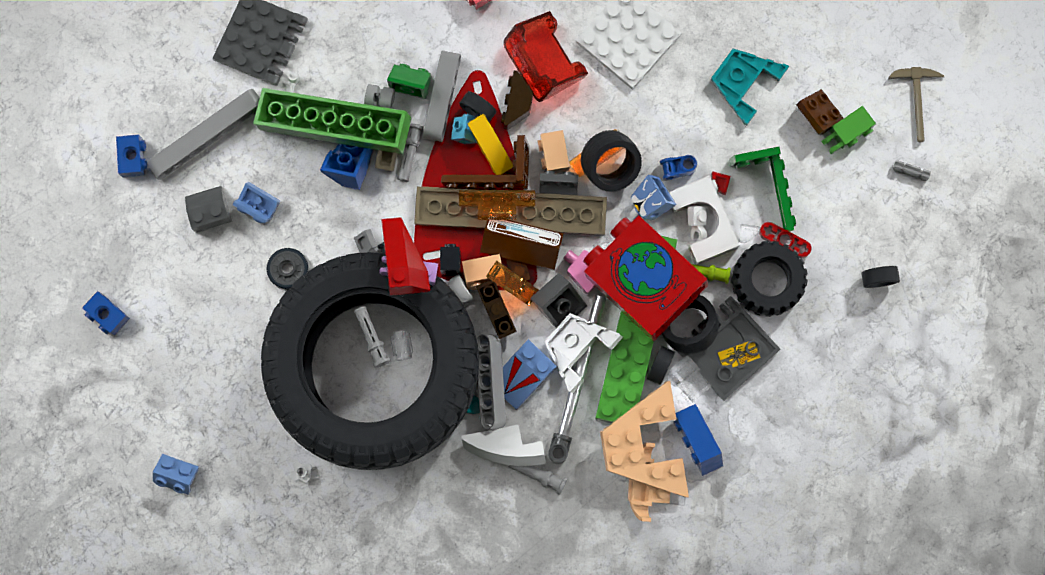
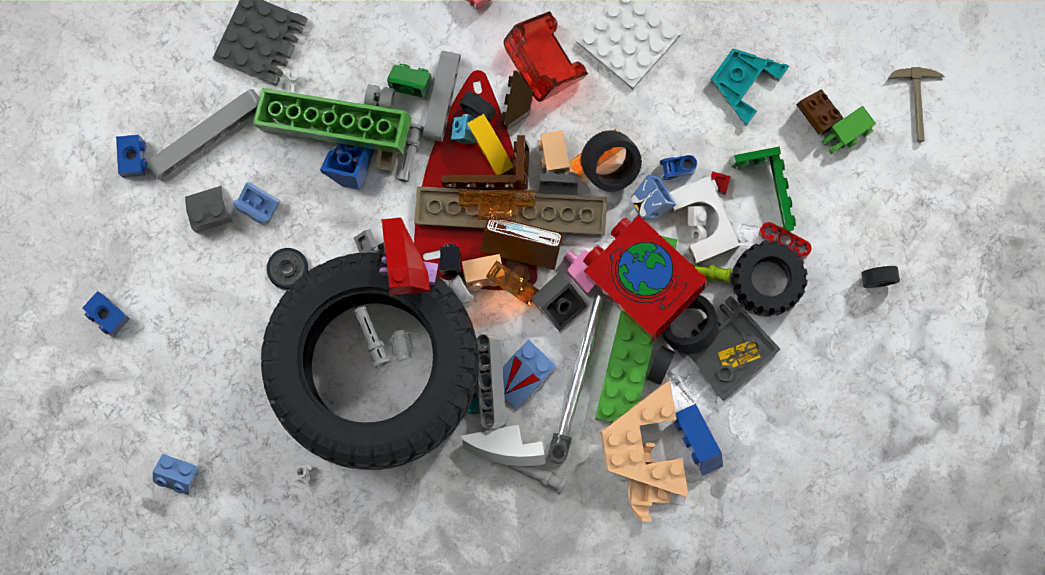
dark brown slope [476,279,517,339] -> none
white wing [545,313,623,394] -> none
light grey axle [893,160,931,181] -> none

